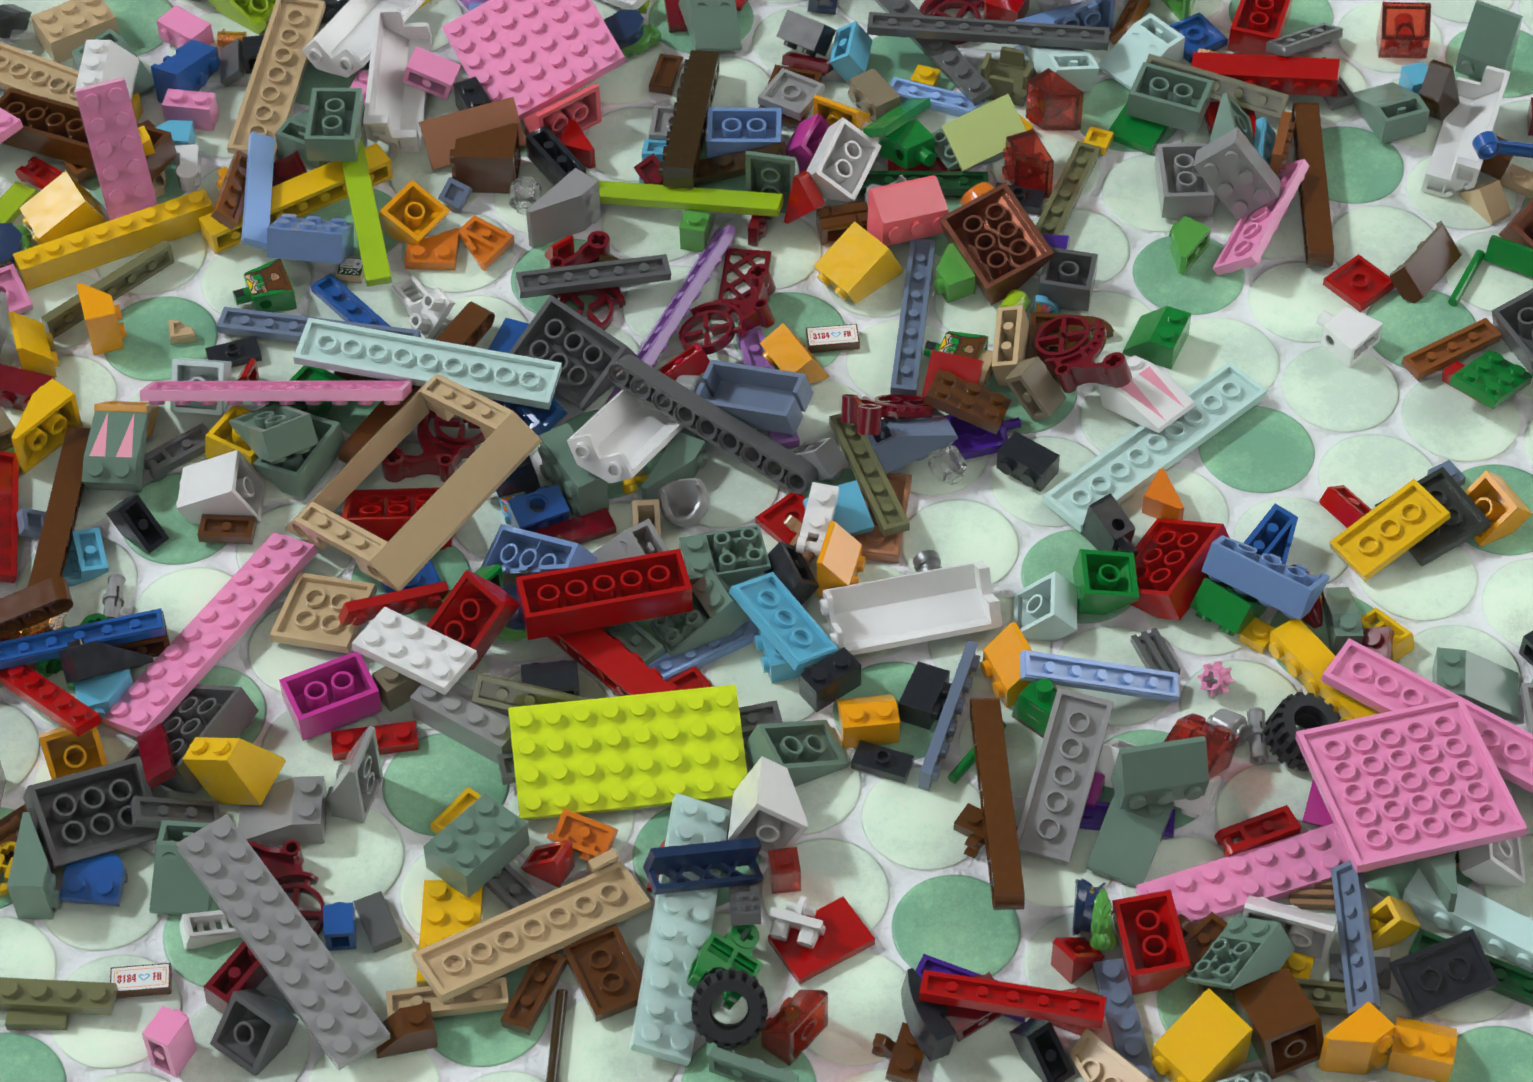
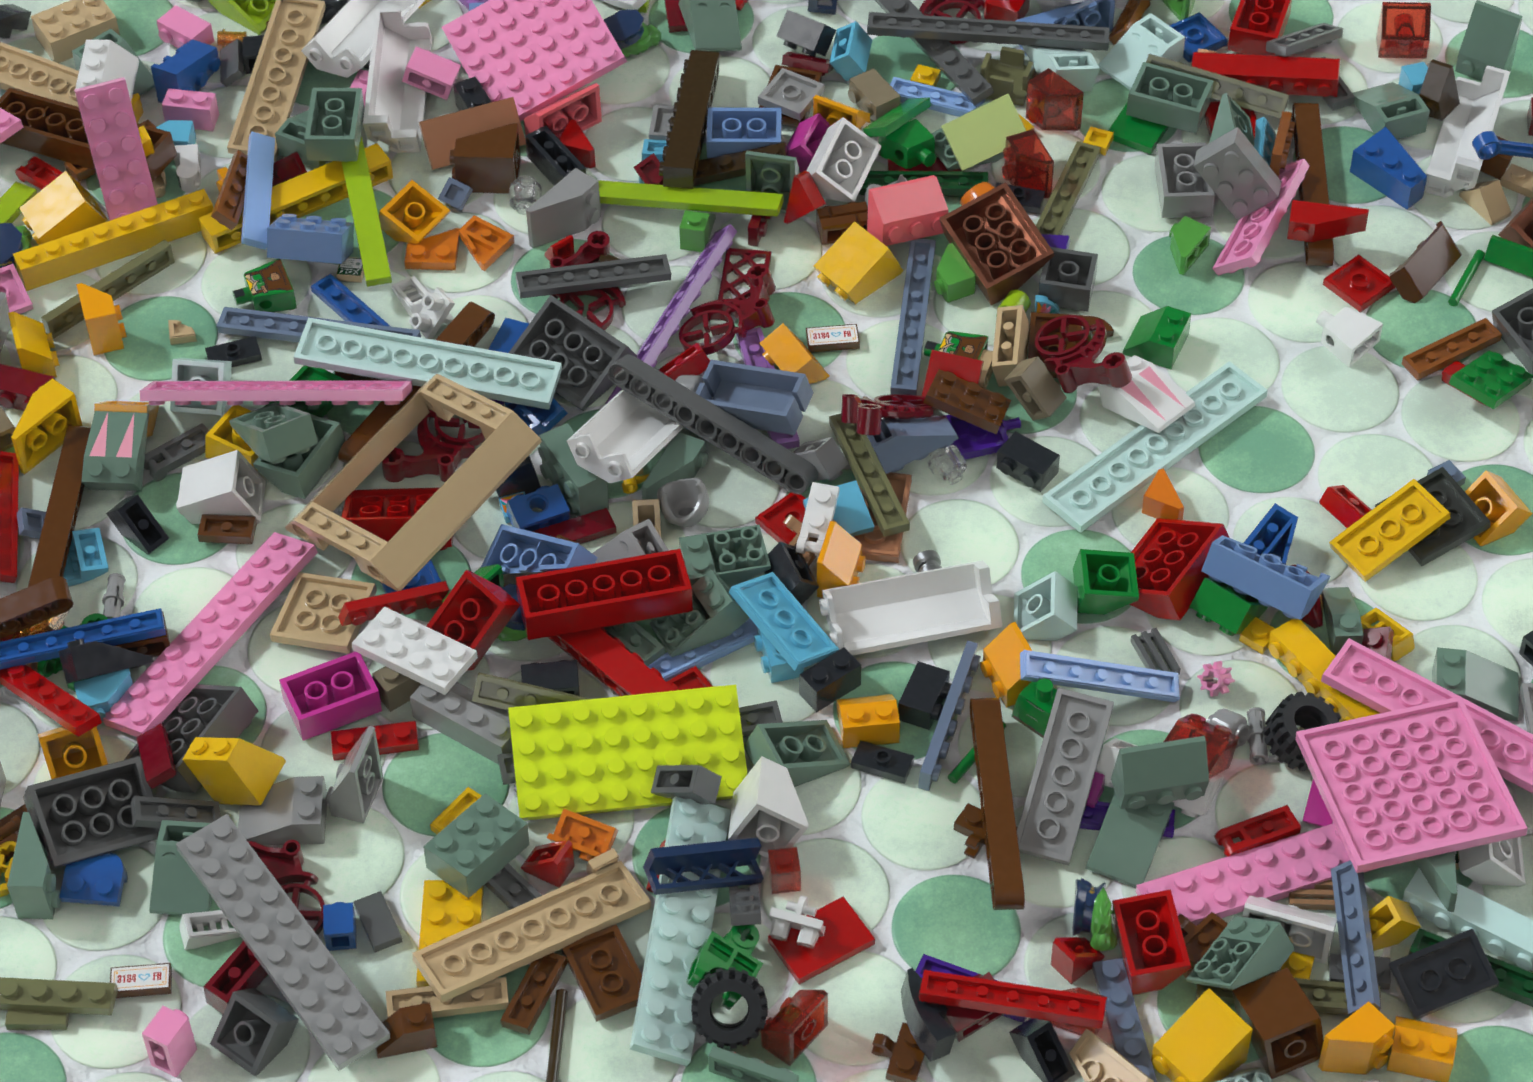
red slope [236,358,259,381] -> none
reddish brown tile [649,54,684,95] -> none
black torso [1081,493,1139,558] -> none
none -> dark grey slope [651,765,722,804]
none -> red slope [1287,200,1369,242]
none -> blue wedge [1350,126,1427,210]

